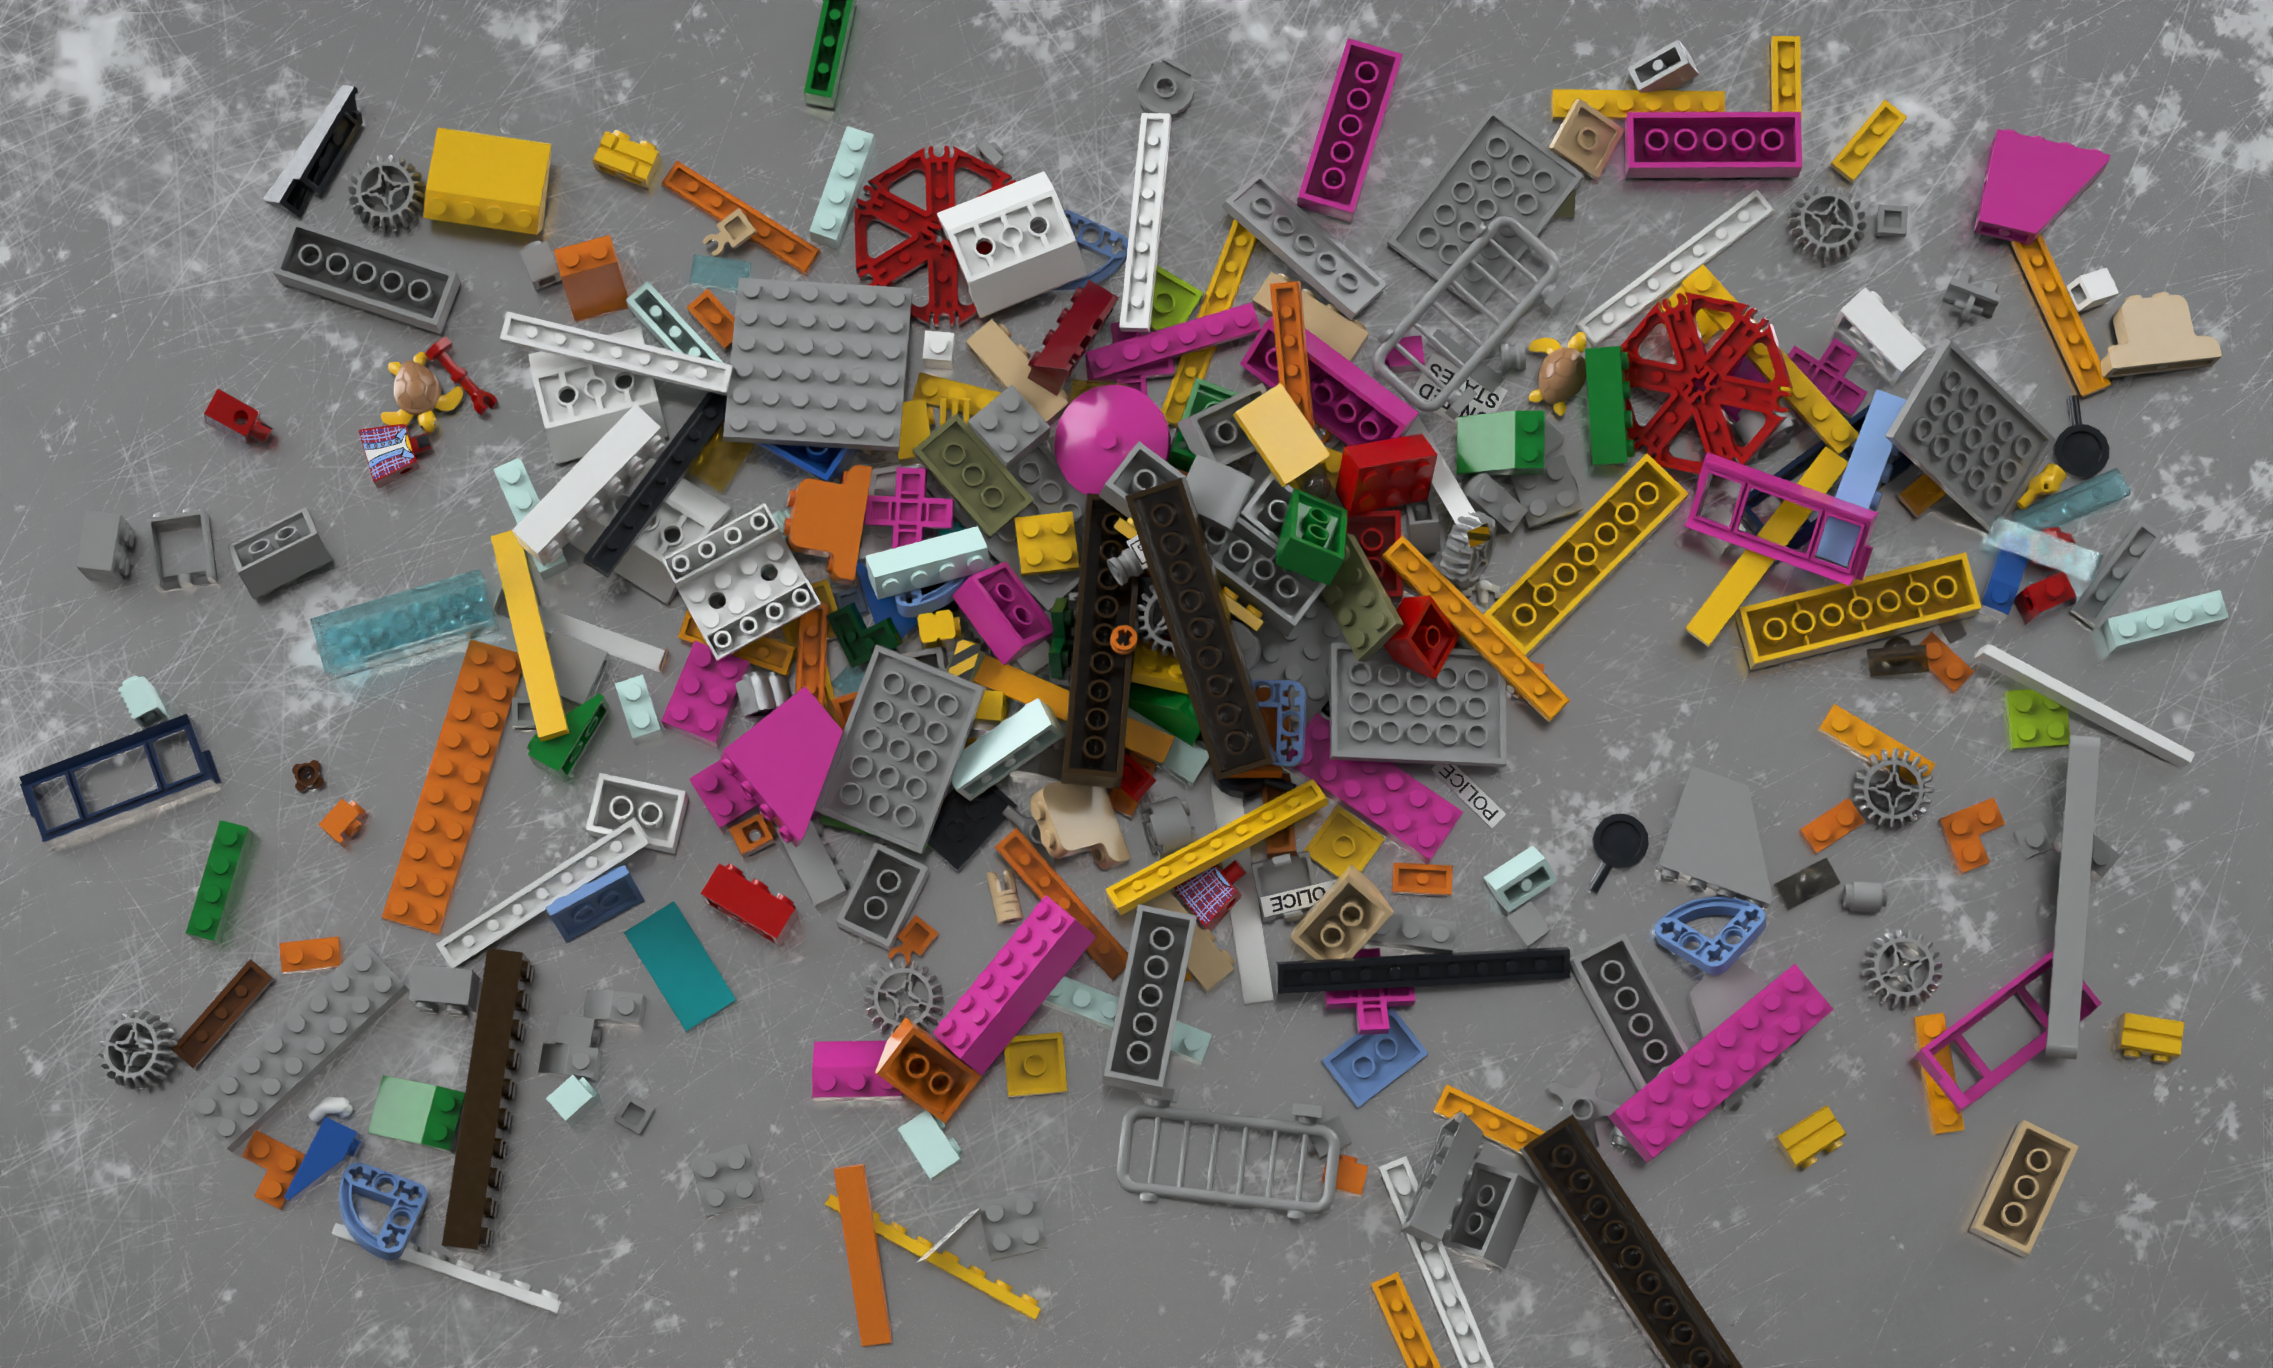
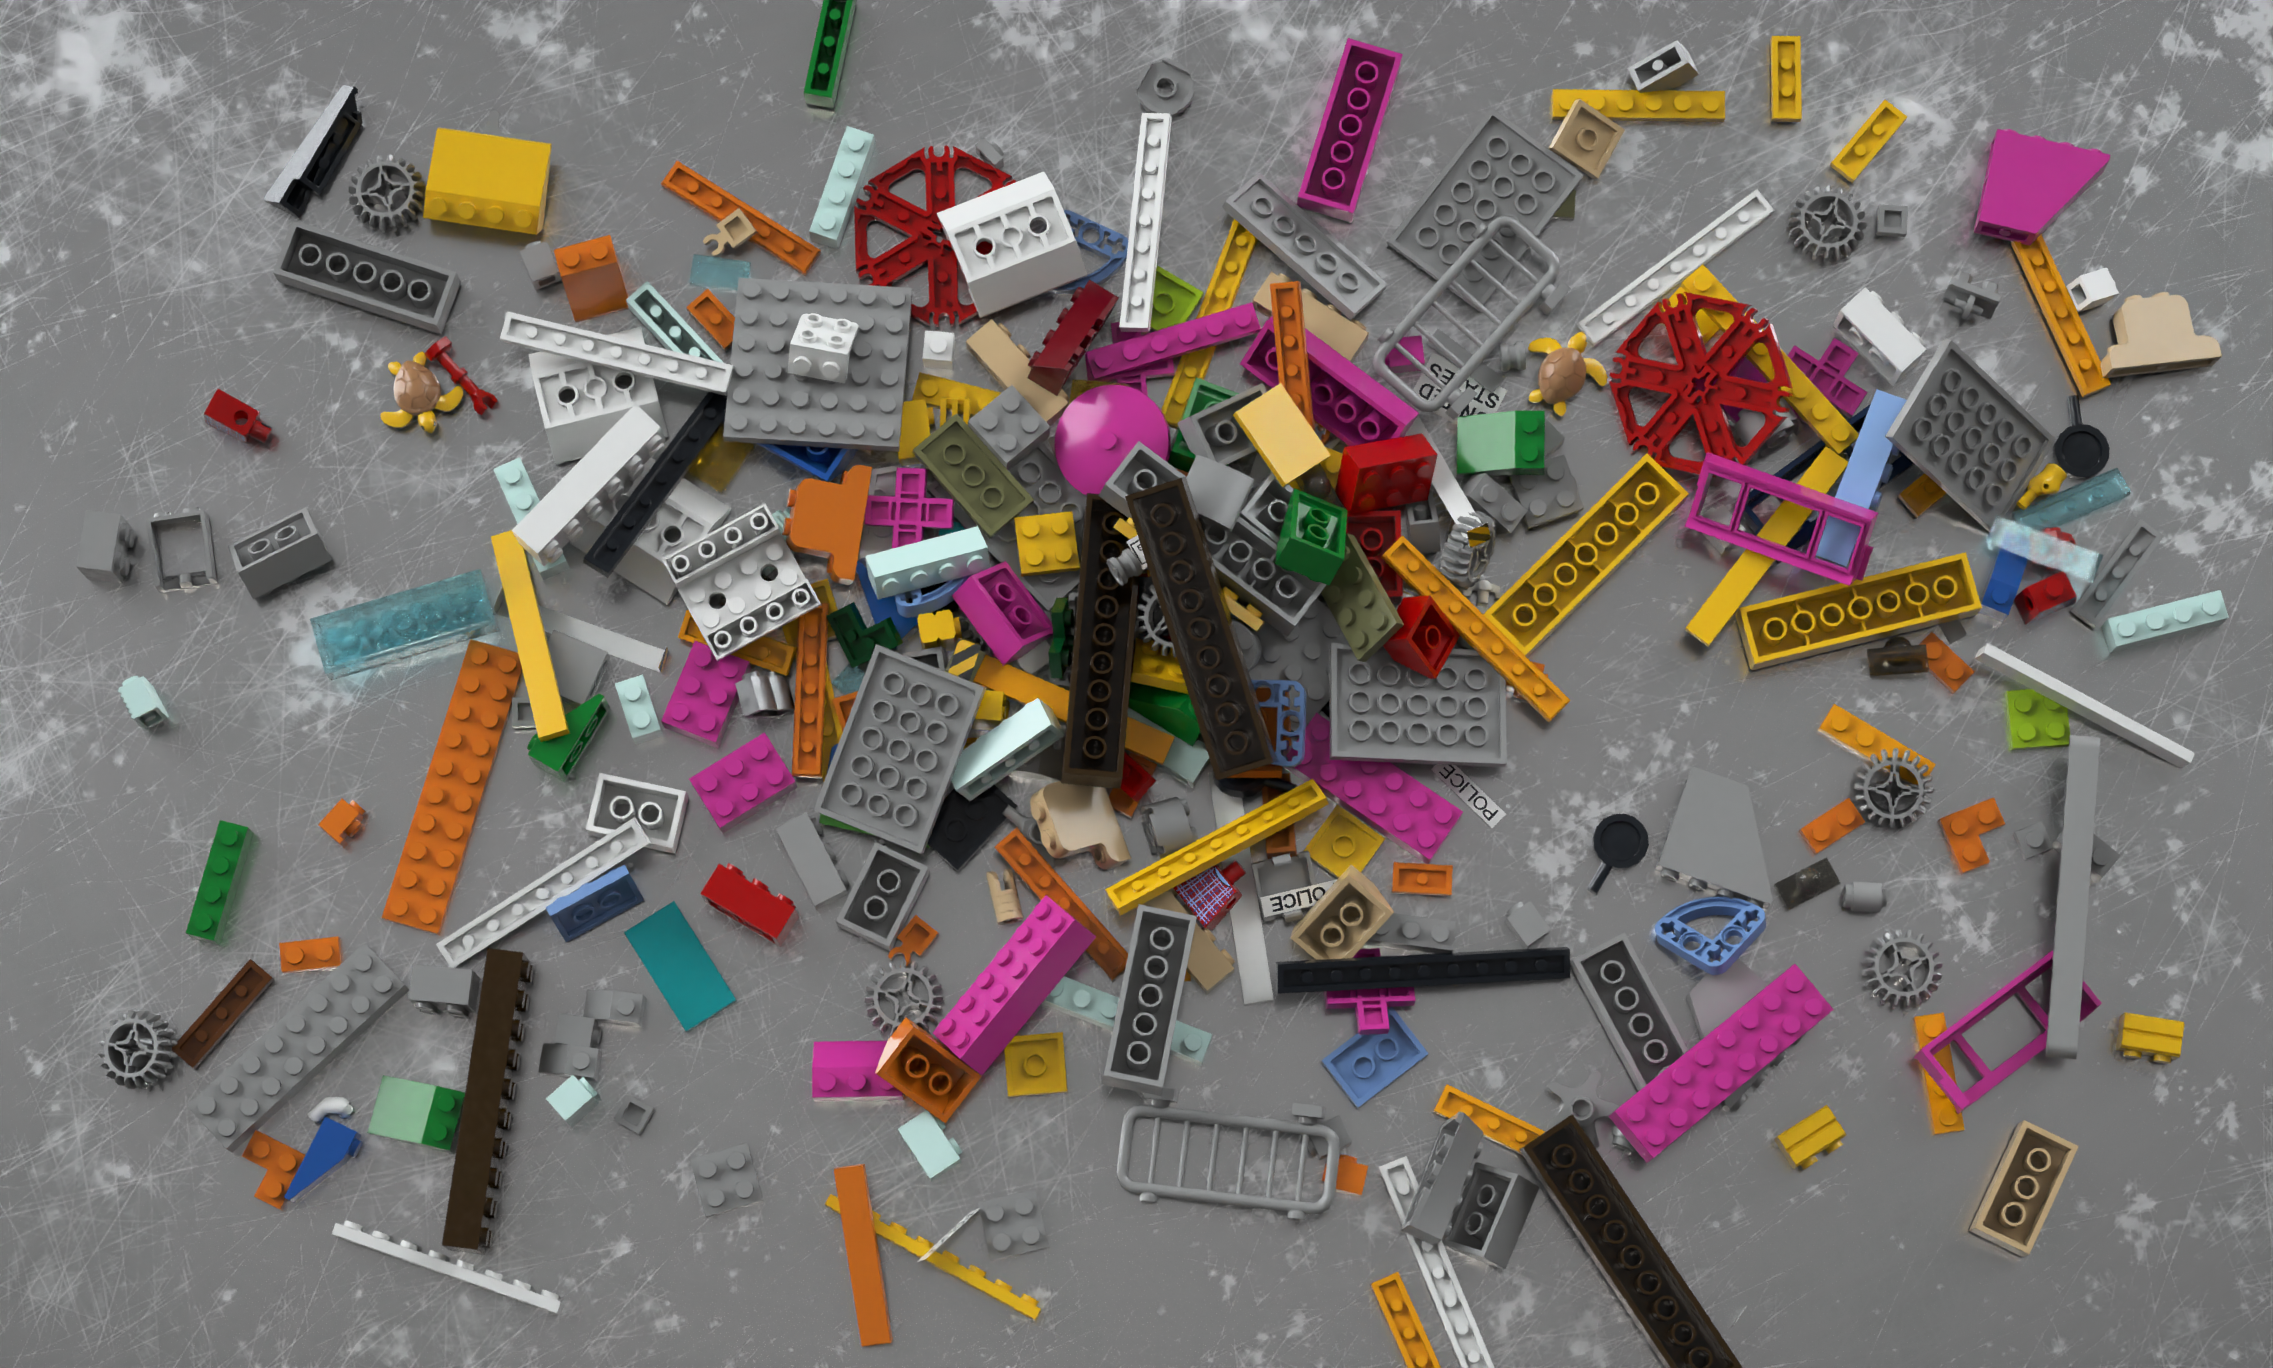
dark blue piece [19,714,222,848] -> none
reddish brown plate [292,760,324,792] -> none
medium blue beam [339,1162,427,1261] -> none
torso [358,424,432,488] -> none
yellow brick [593,130,661,189] -> none
dark pink slope [720,686,843,847] -> none
orange brick [729,813,777,859] -> none
sand blue tile [833,585,869,617] -> none
orange bush [1110,625,1137,655] -> none
light aqua brick [1483,845,1558,913] -> none
green brick [1585,346,1635,466] -> none
dark pink brick [1624,112,1802,178] -> none
none -> white bracket [788,313,858,384]

